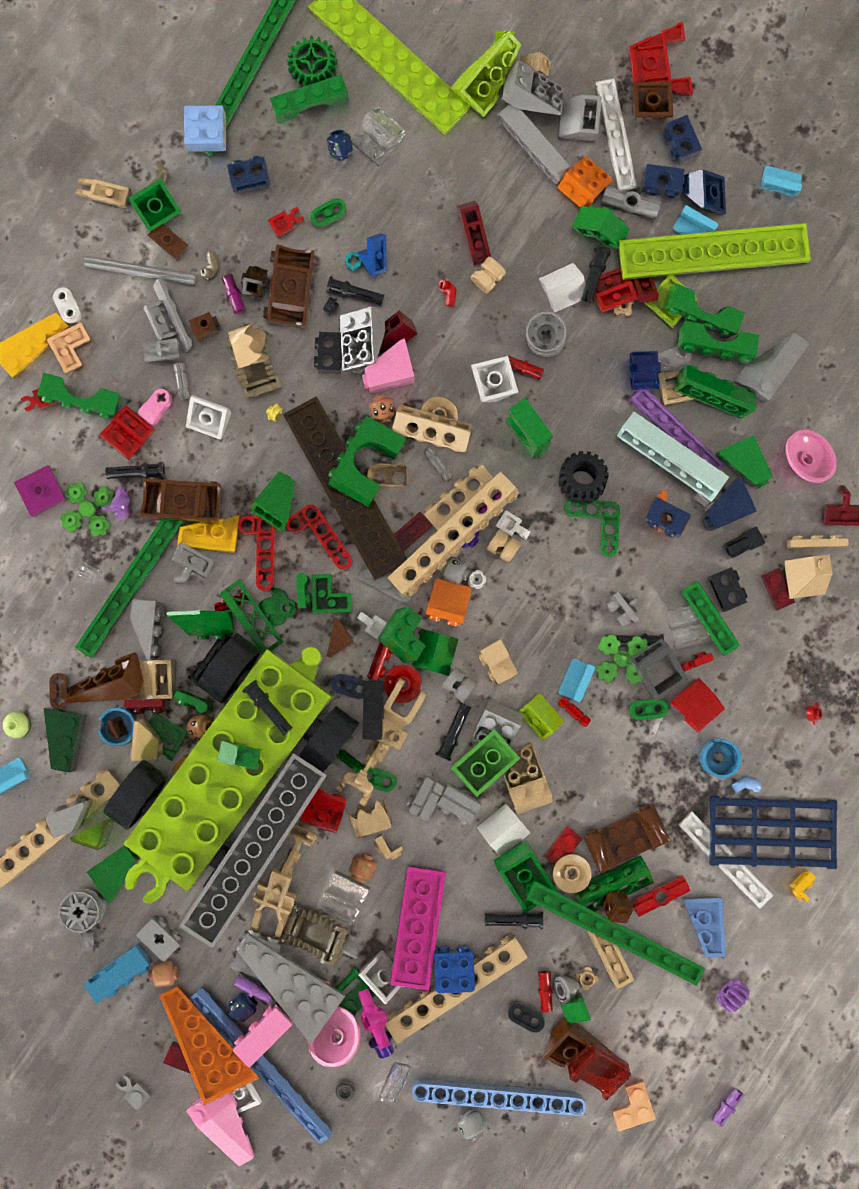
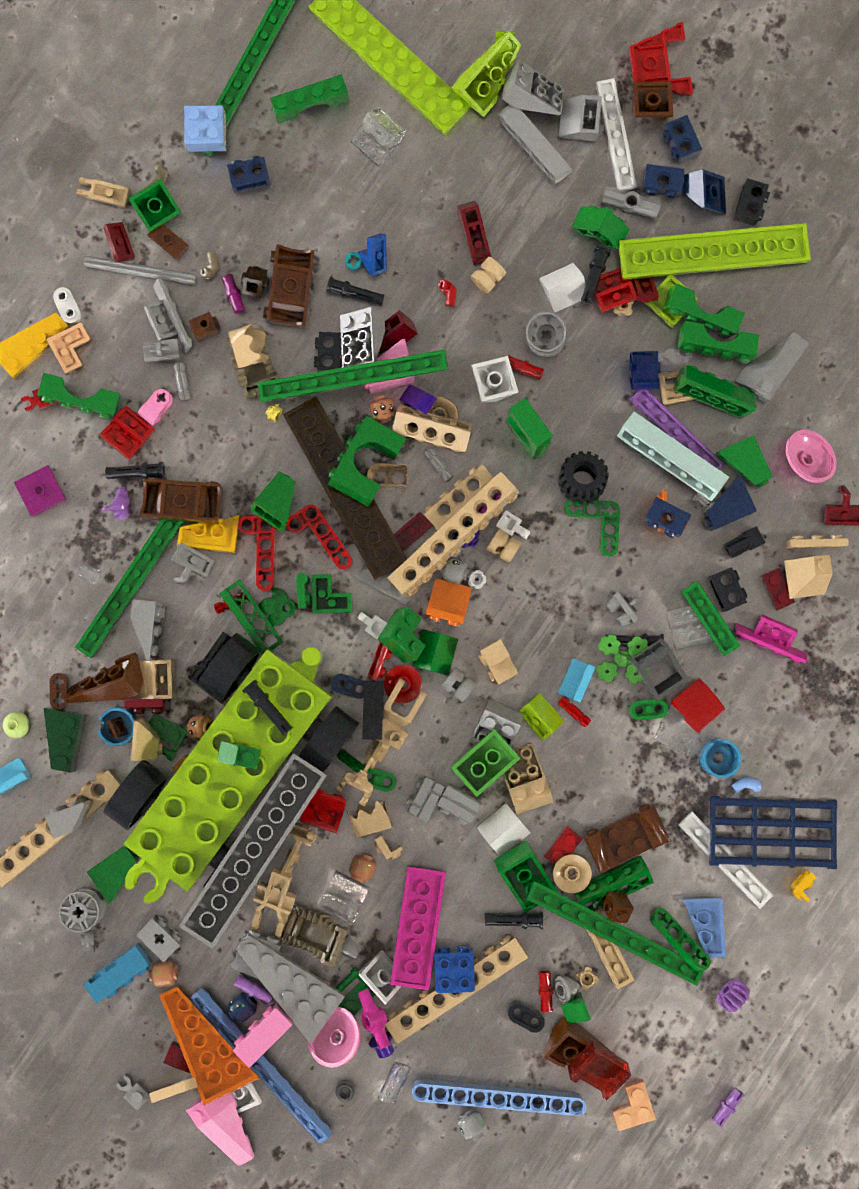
bright green plant [60,482,114,536] -> none
clear neon green slope [70,818,115,851] -> none
green slope [167,610,233,640] -> none
green plate [174,690,213,713] -> none
white slope [185,395,231,440] -> none
red plate [268,207,304,238] -> none
green gear [287,36,338,86] -> none
green plate [310,198,346,228] -> none
black plate [323,297,339,315] -> none
reddish brown slope [326,619,355,658] -> none
dark blue head [327,130,353,160] -> none
black pin [435,703,472,761] -> none
tan bracket [520,52,550,77] -> none
orange bracket [557,156,613,208] -> none
red piece [631,875,691,917] -> none
medium azure panel [672,205,719,235] -> none
red plate [680,651,714,672] -> none
medium azure panel [760,166,802,197] -> none
red plate [807,702,822,725] -> none
none -> dark red plate [103,222,135,262]
none -> tan beam [149,1077,198,1103]
none -> green plate [258,350,449,402]
none -> dark purple slope [399,384,437,415]
none -> green beam [650,908,711,972]
none -> black brick [733,178,770,226]
none -> dark pink bracket [734,614,807,663]

